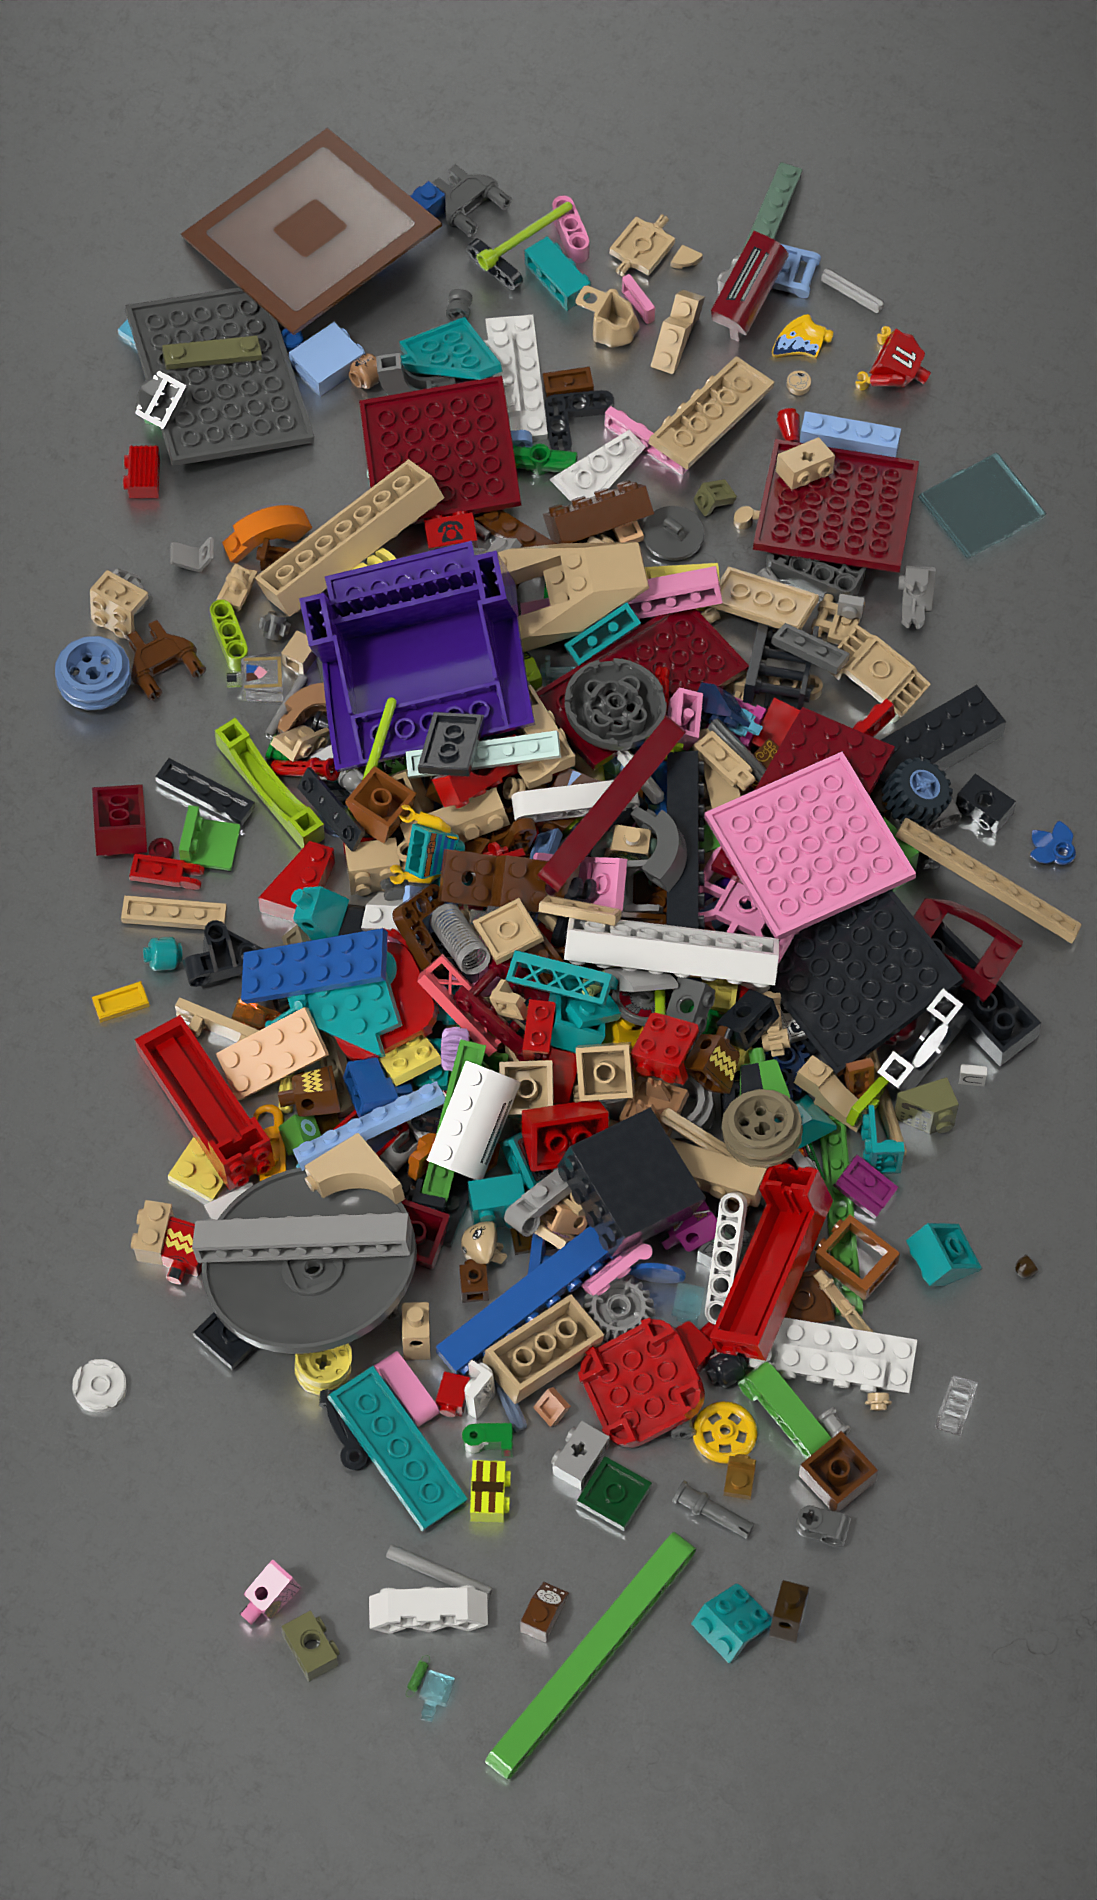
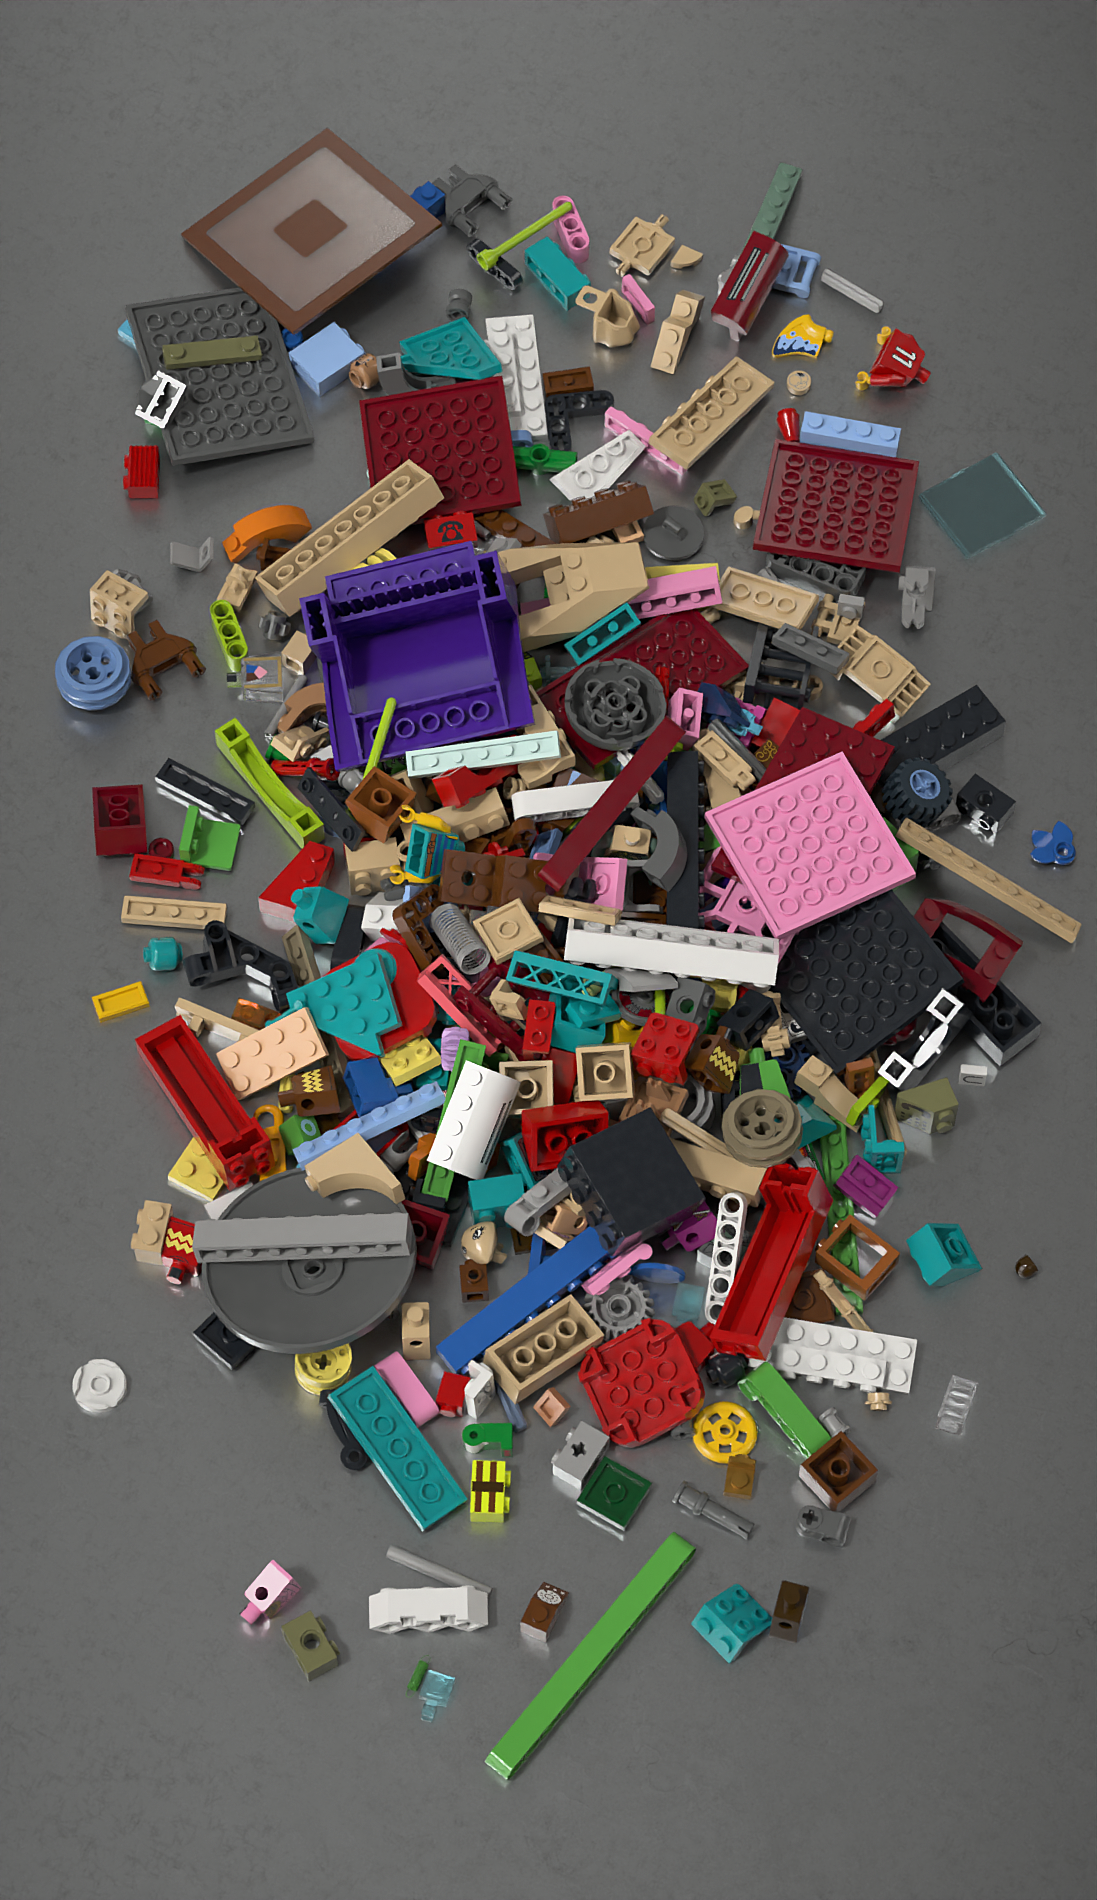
blue plate [241,928,388,1004] -> none
black tile [418,712,485,776] -> none
tan brick [776,437,835,490] -> none

